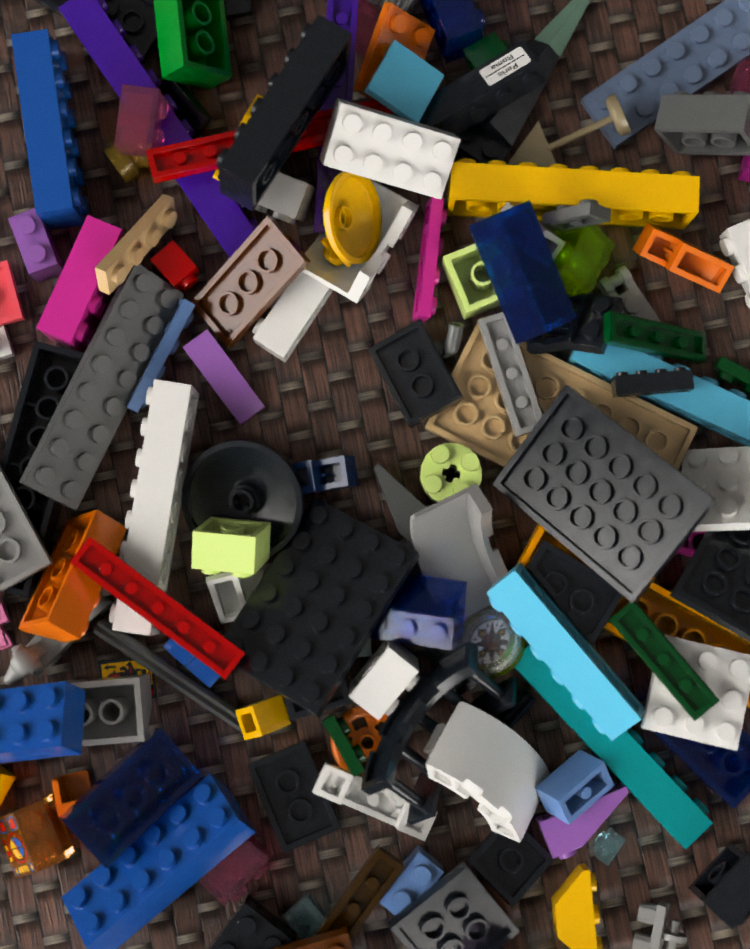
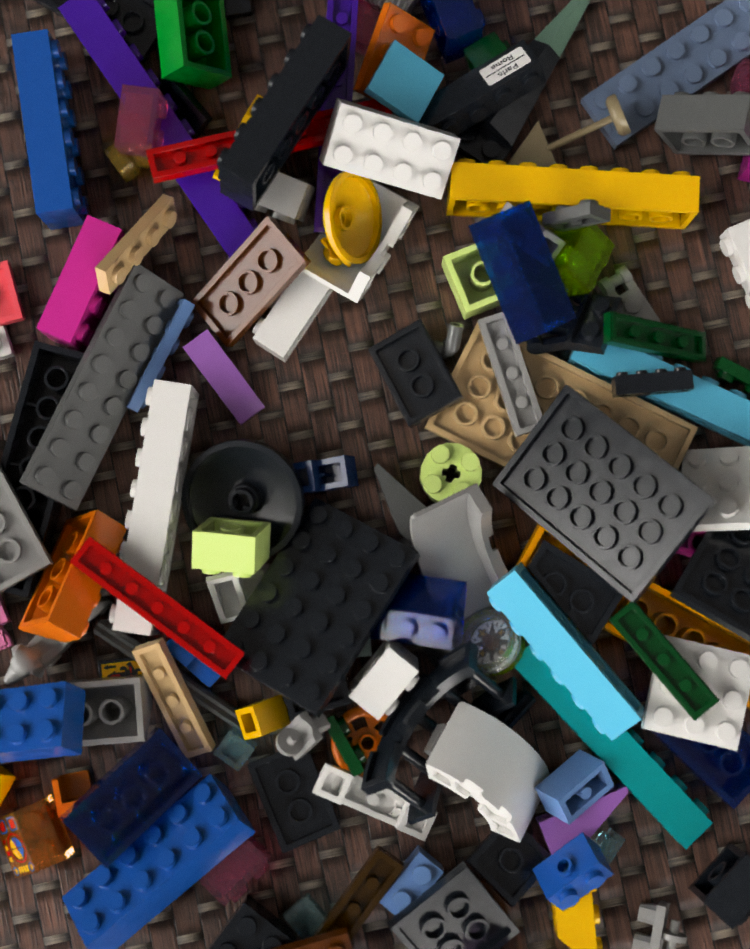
medium lavender brick [8,208,64,283] -> none
red brick [150,240,201,291] -> none
dark pink plate [412,197,447,323] -> none
orange slope [633,222,735,294] -> none
none -> tan plate [132,637,216,759]
none -> clear light blue plate [213,726,258,772]
none -> light grey hips [275,710,331,761]
none -> blue brick [533,832,614,911]

